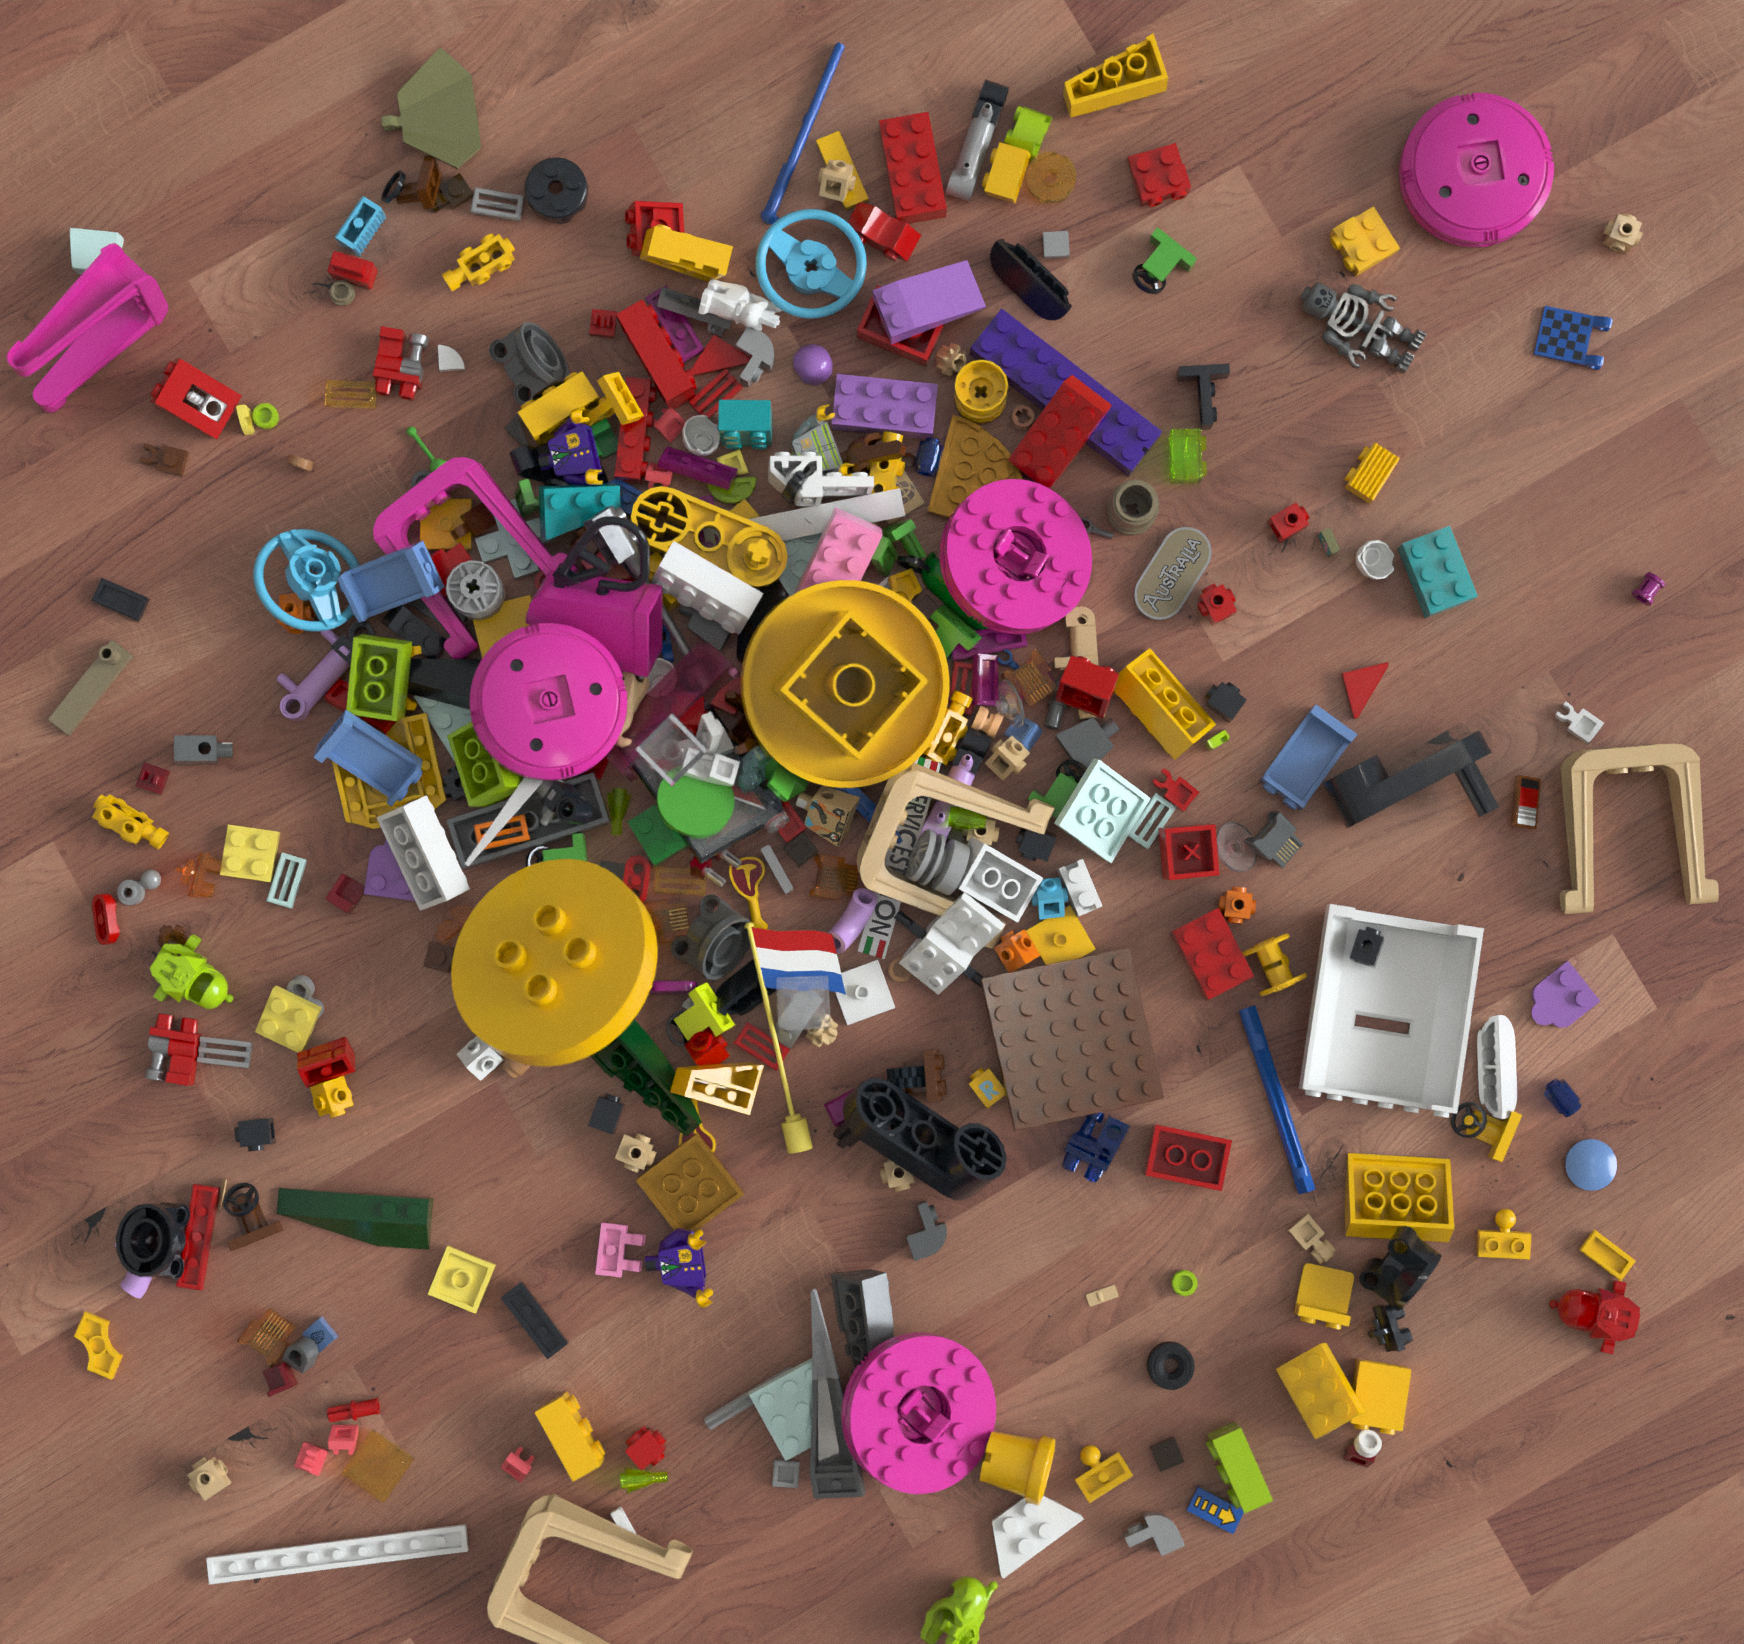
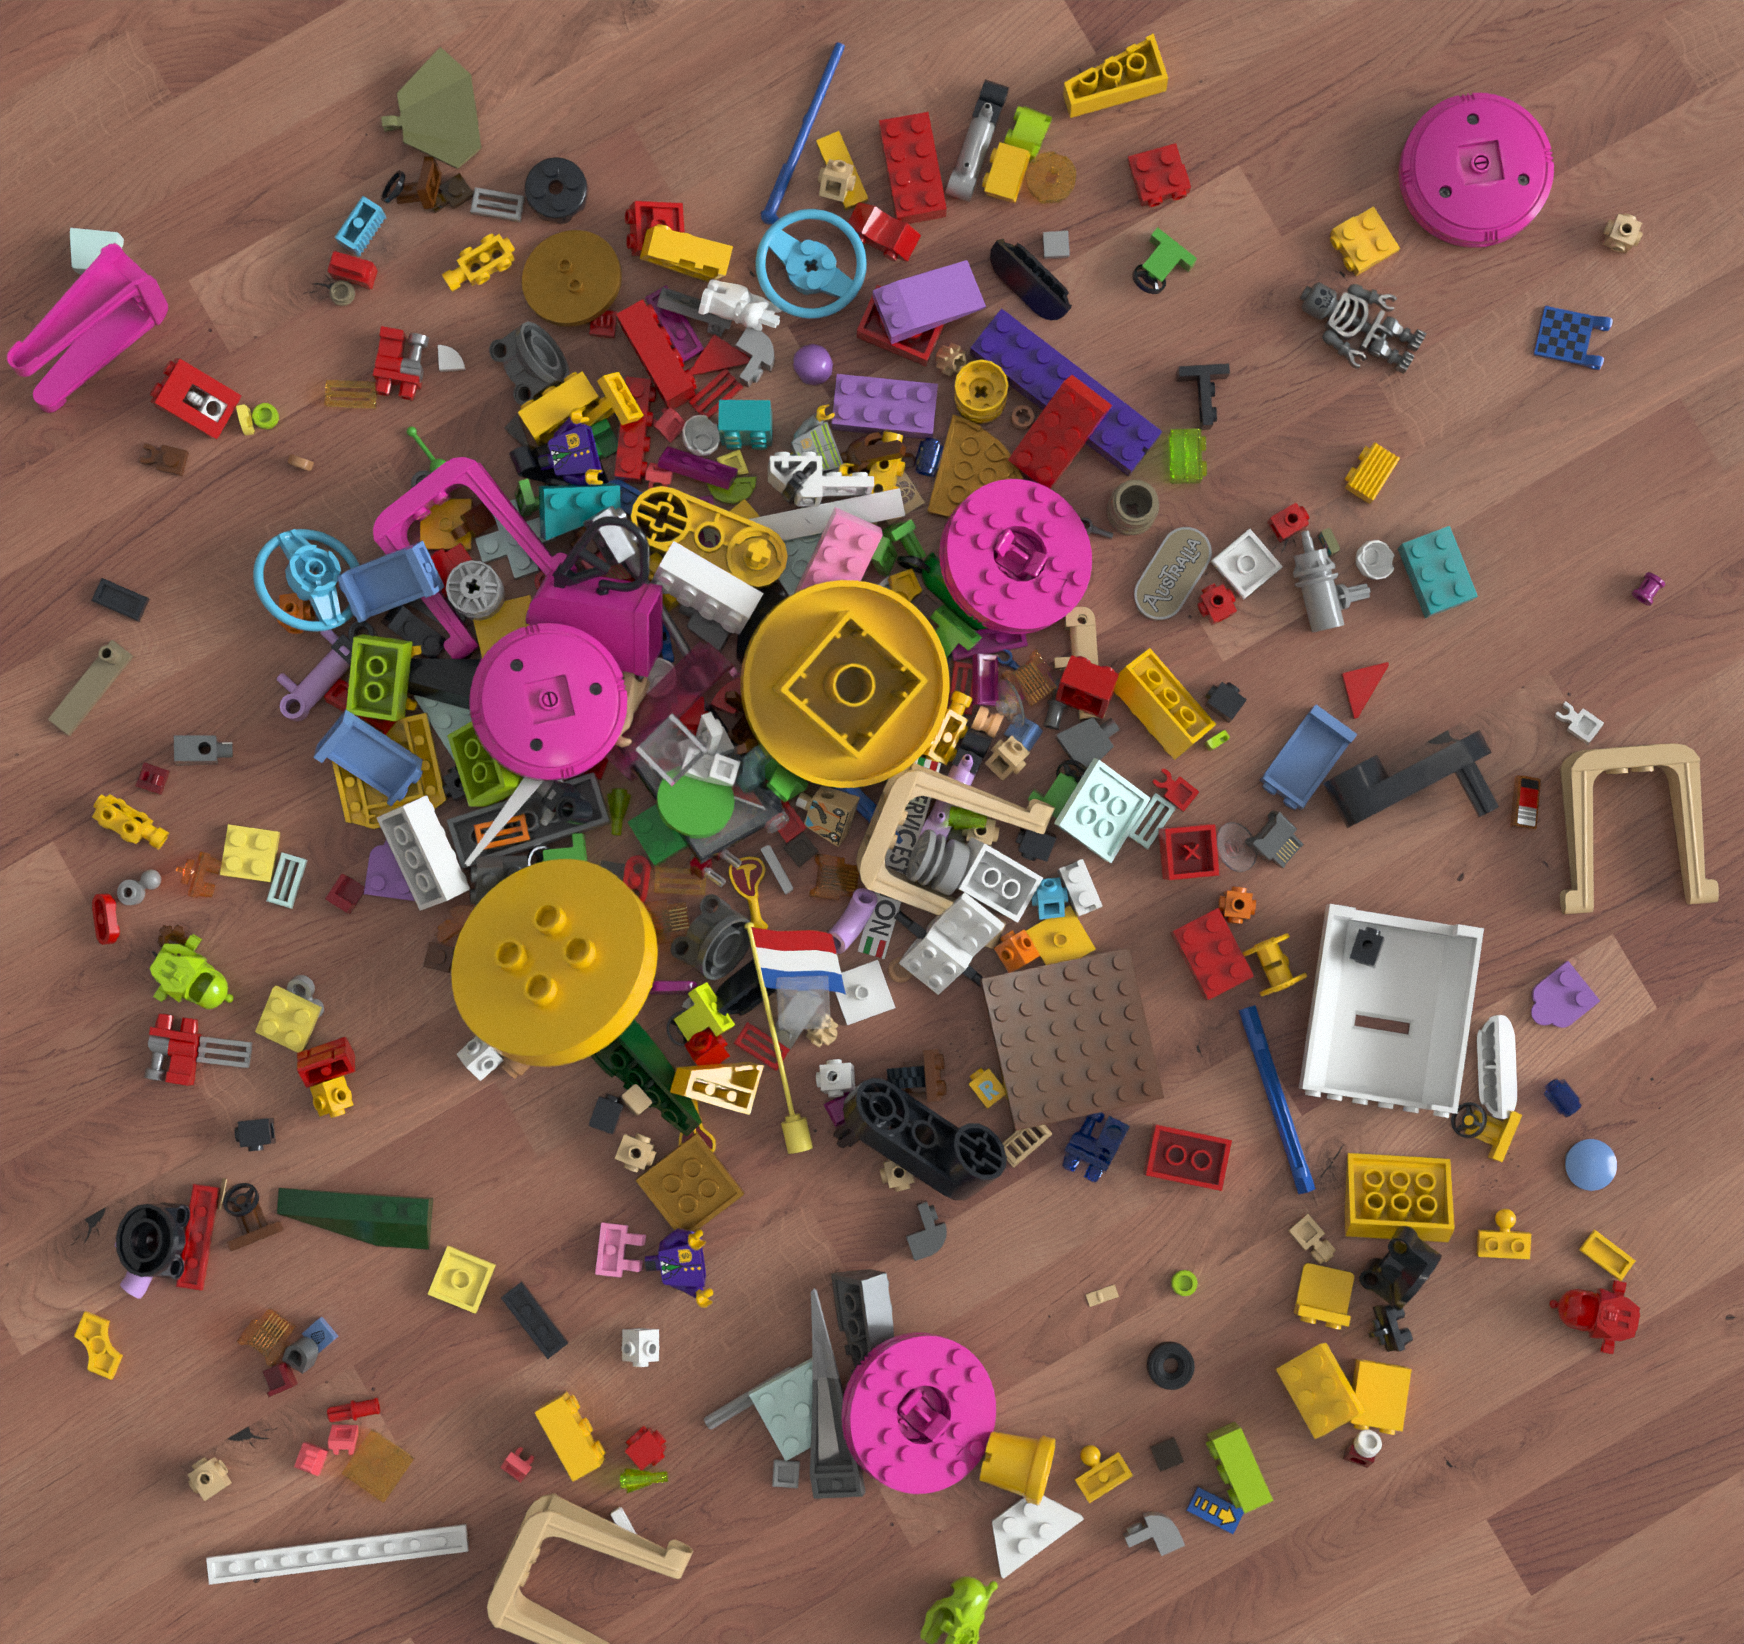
none -> dark grey plate [470,856,528,907]
none -> pearl gold plate [522,230,622,327]
none -> tan slope [621,1084,652,1116]
none -> white brick [622,1328,659,1367]
none -> white brick [816,1059,855,1097]
none -> tan slope [1002,1125,1052,1168]
none -> white plate [1211,529,1283,600]
none -> light grey piece [1293,530,1371,633]

